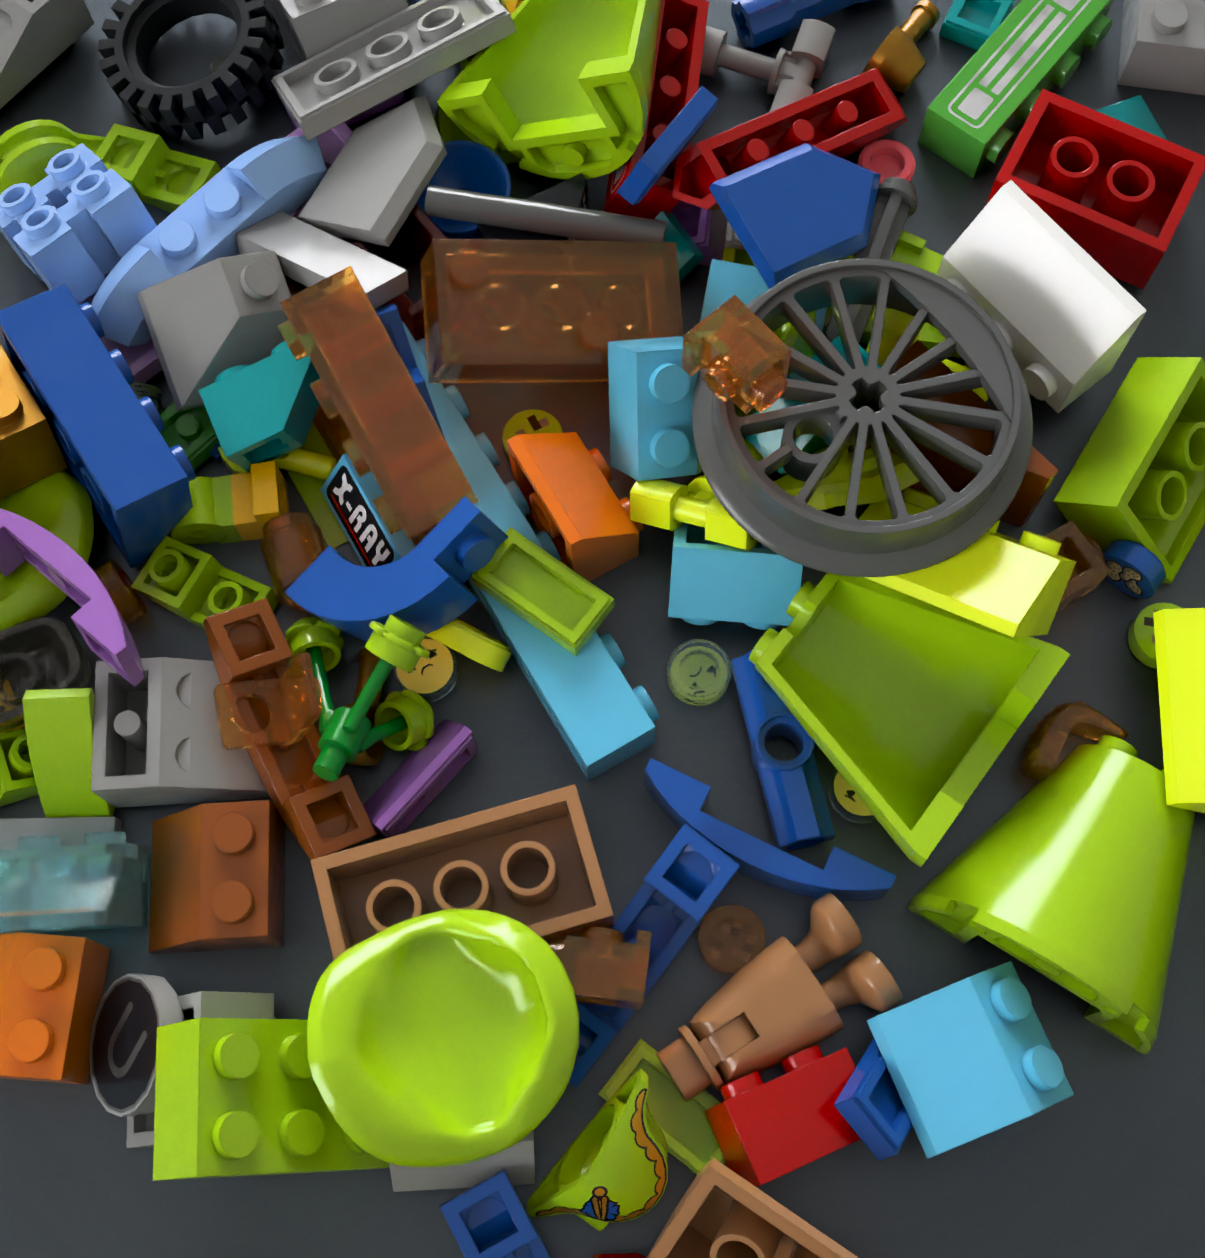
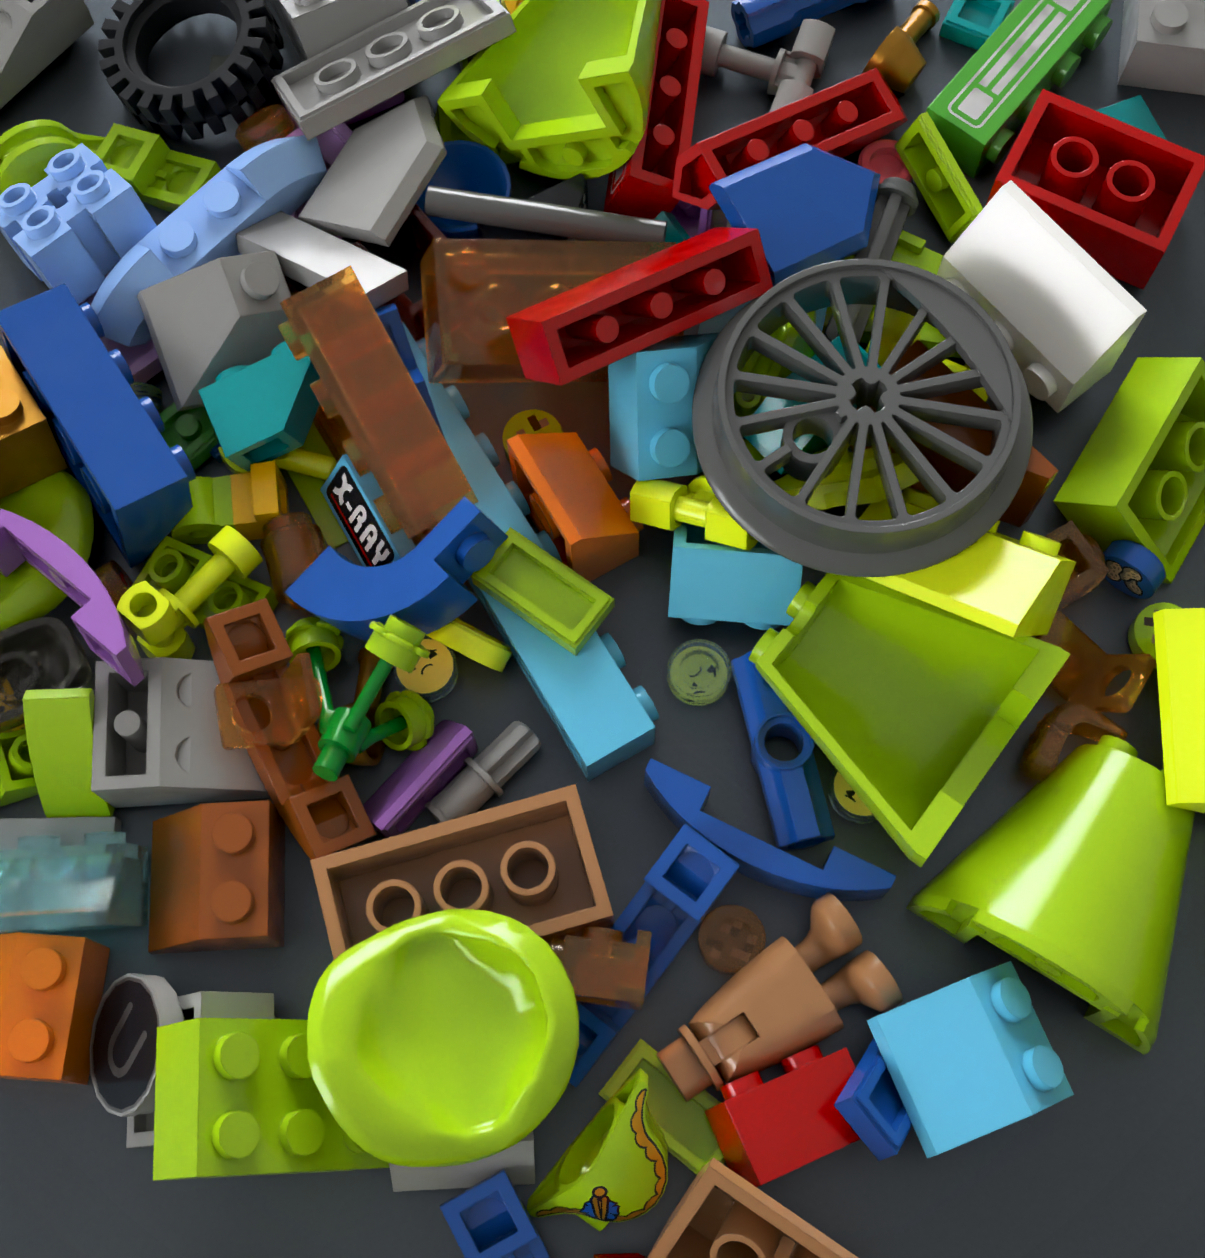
blue tile [617,85,719,205] -> none
clear orange brick [682,295,792,414] -> none
none -> neon yellow bar [117,525,263,659]
none -> clear orange tile [235,104,295,152]
none -> light grey axle [424,721,541,823]
none -> red brick [506,227,773,386]
none -> lime slope [894,112,983,244]
none -> clear orange bracket [1035,611,1156,713]

